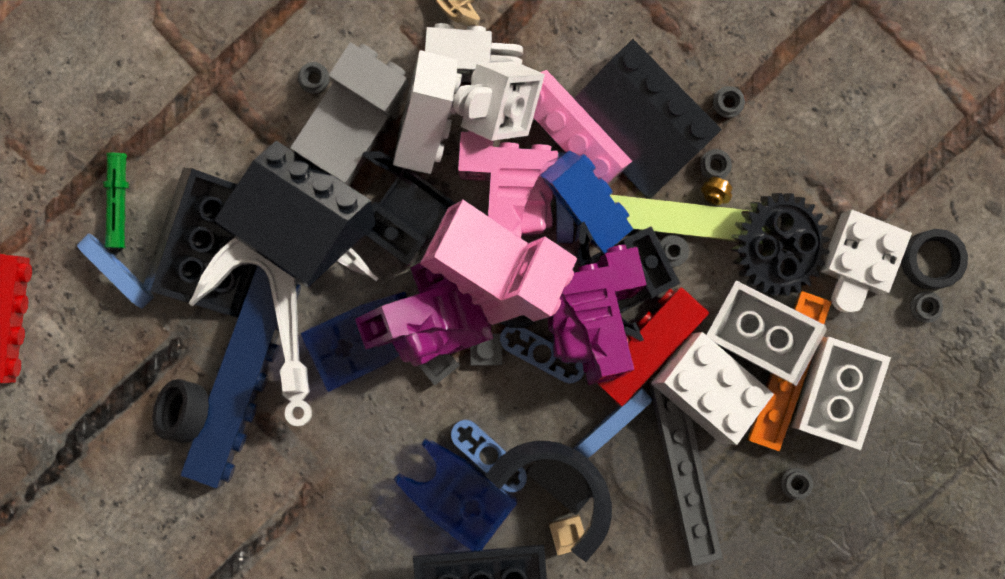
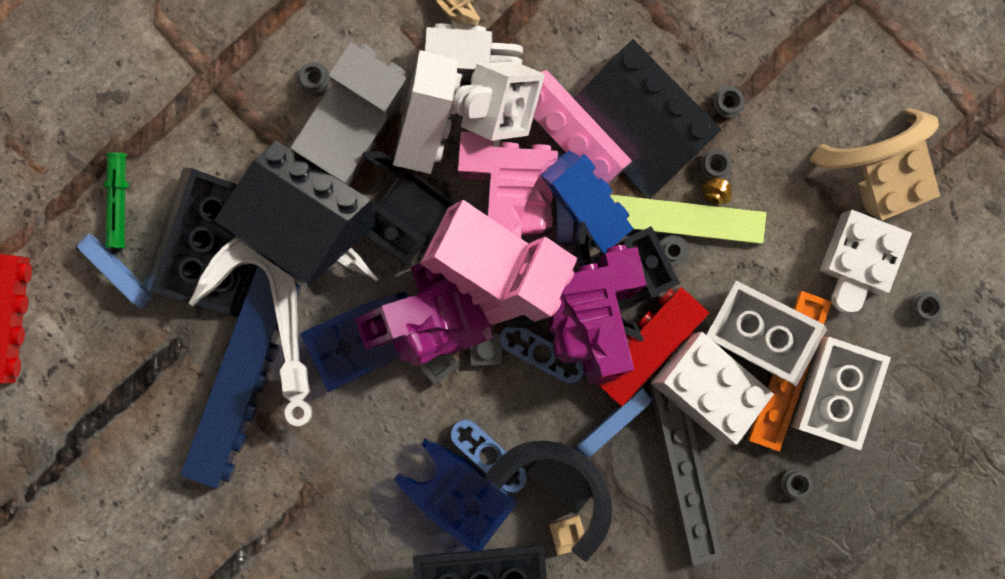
black tyre [152,379,209,443] -> none
black gear [731,193,830,296] -> none
black tyre [901,229,968,290] -> none
none -> tan piece [810,108,940,221]

